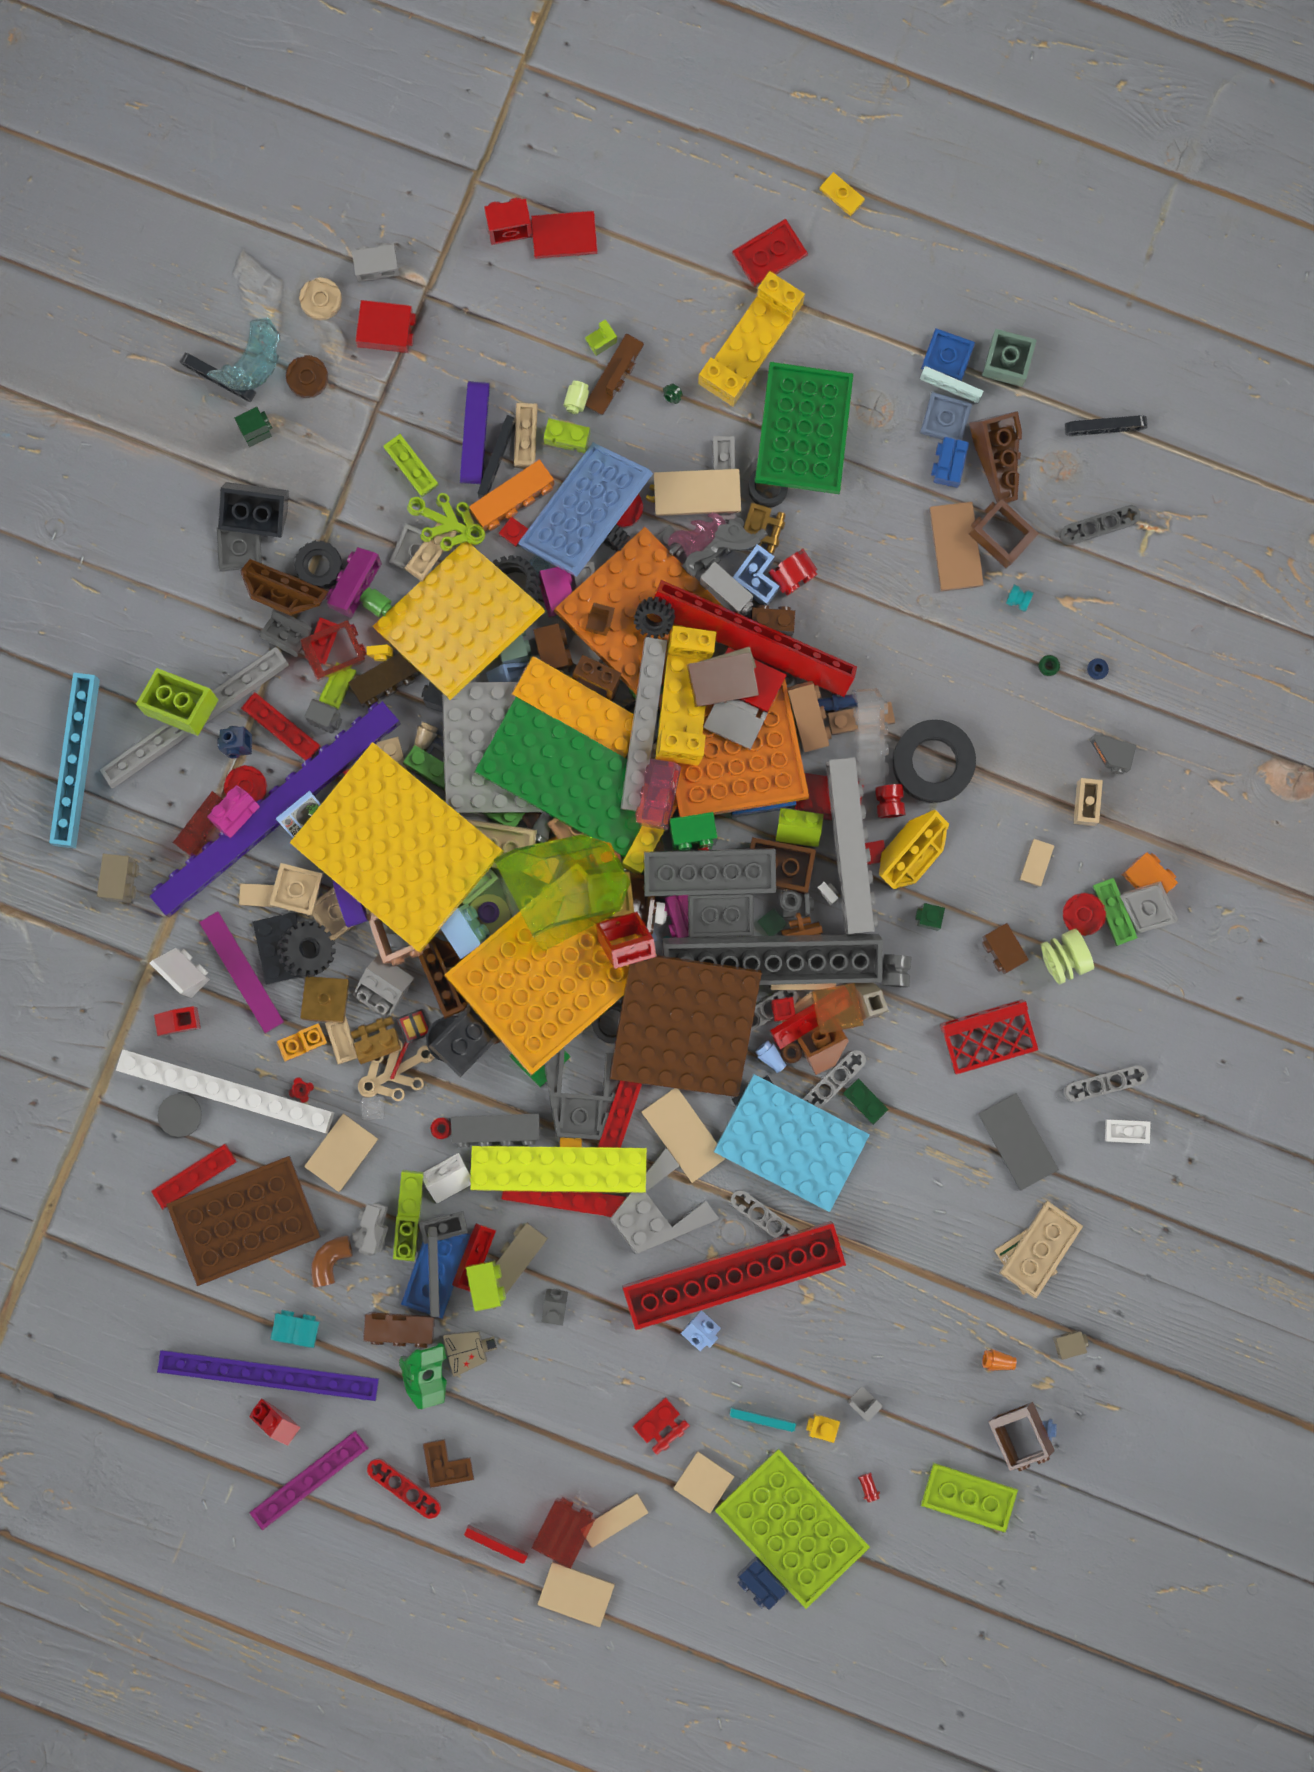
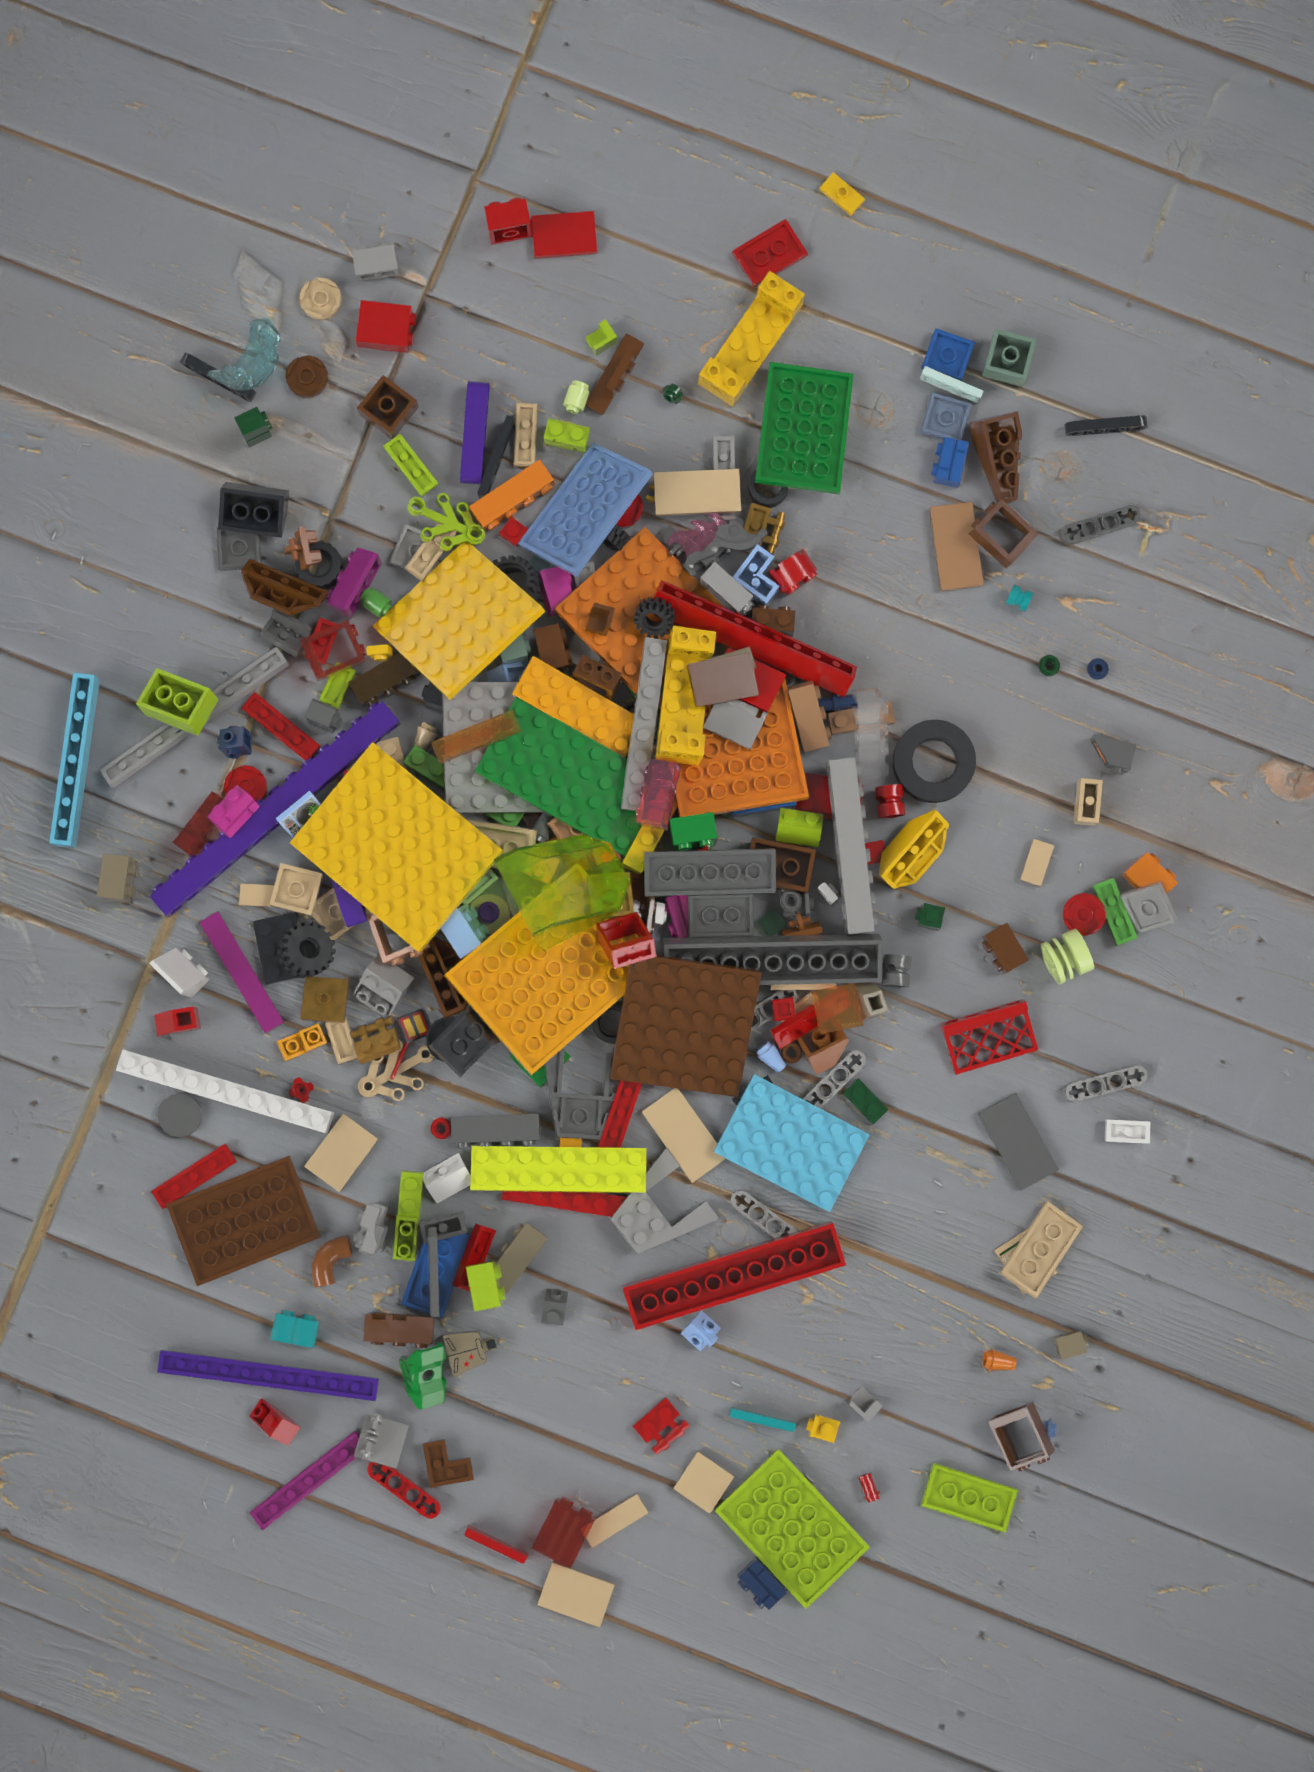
none -> dark orange hips [284,526,322,570]
none -> light grey hinge [354,1414,409,1469]
none -> reddish brown brick [357,375,419,439]
none -> clear orange plate [431,710,521,764]

